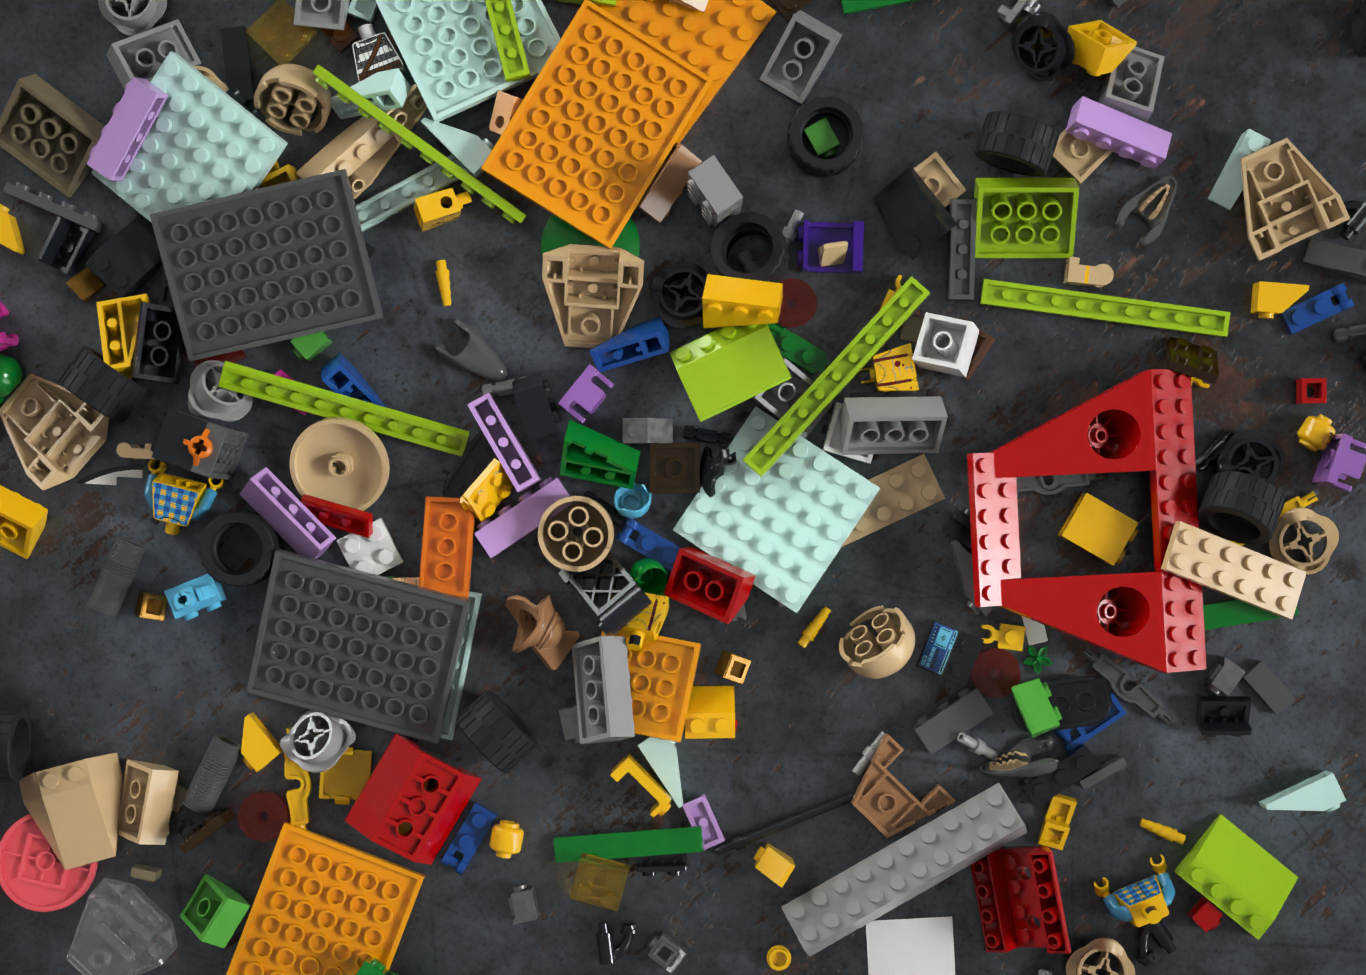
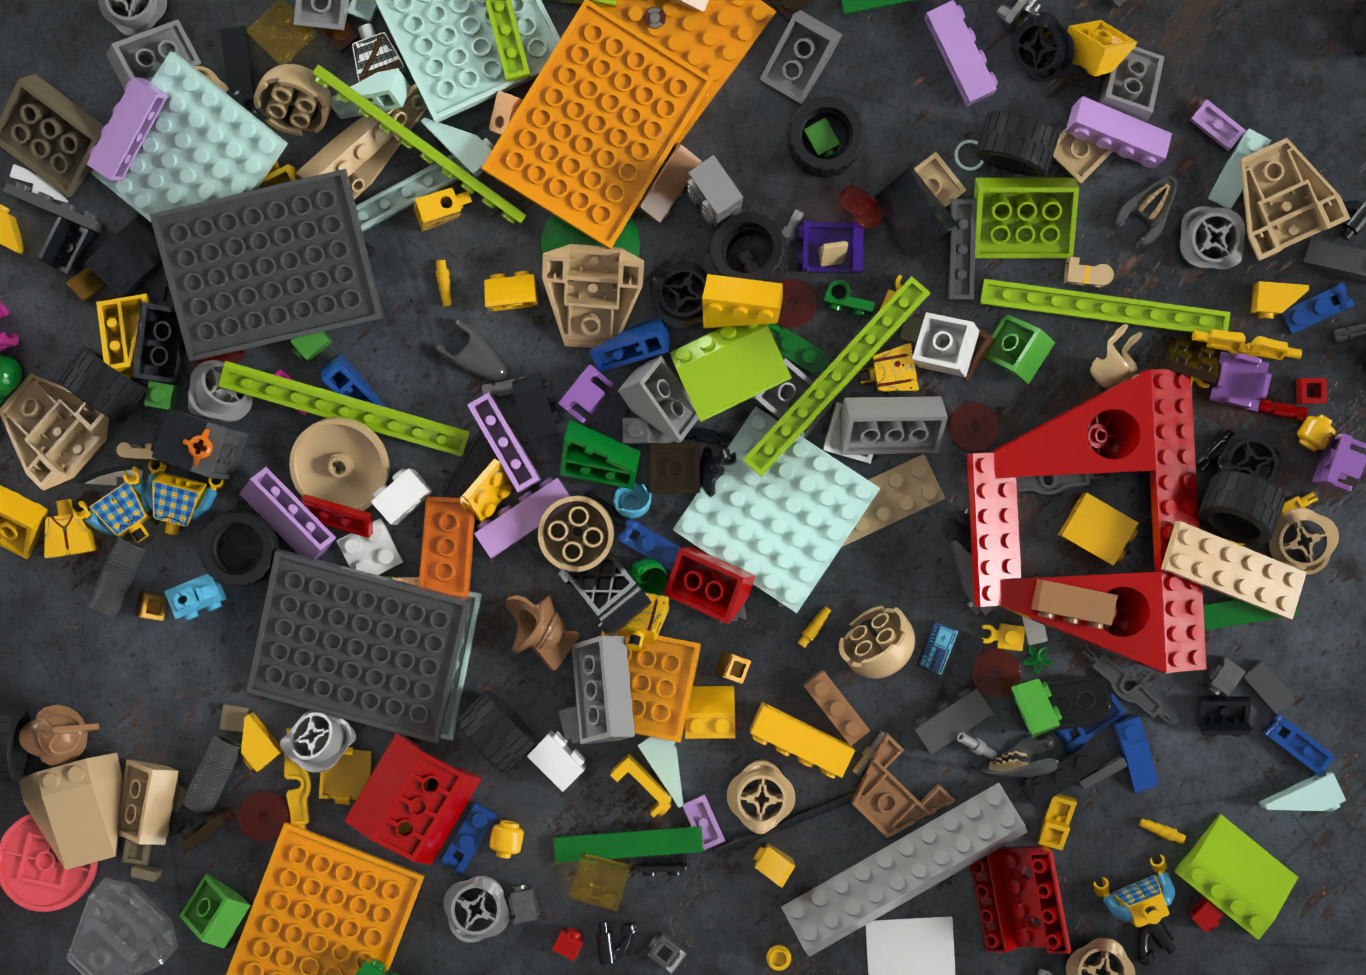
none -> white sticker [10,164,68,203]
none -> medium nougat helmet [19,705,100,766]
none -> yellow torso [44,499,99,558]
none -> torso [72,466,151,543]
none -> dark tan tile [121,838,151,866]
none -> bright green brick [144,381,181,410]
none -> dark tan tile [220,704,250,732]
none -> white brick [371,468,434,525]
none -> light grey piece [444,876,510,943]
none -> yellow slope [484,271,539,312]
none -> white brick [527,730,586,792]
none -> red plate [552,927,585,961]
none -> light grey slope [618,355,699,443]
none -> clear smoke sticker [644,7,666,28]
none -> tan piece [727,759,796,834]
none -> yellow brick [749,702,855,779]
none -> medium nougat brick [803,670,870,746]
none -> green plate [823,280,875,317]
none -> clear red plate [839,185,883,228]
none -> lavender brick [924,0,998,107]
none -> clear red plate [949,402,999,452]
none -> light aqua piece [954,140,984,171]
none -> bright green slope [984,314,1055,384]
none -> medium nougat brick [1031,580,1118,629]
none -> tan hair [1090,324,1142,389]
none -> blue slope [1111,714,1159,793]
none -> light grey piece [1180,206,1245,269]
none -> lavender plate [1189,100,1246,151]
none -> yellow piece [1192,329,1302,360]
none -> medium lavender panel [1207,352,1272,412]
none -> red axle [1258,399,1308,421]
none -> blue plate [1263,713,1335,776]

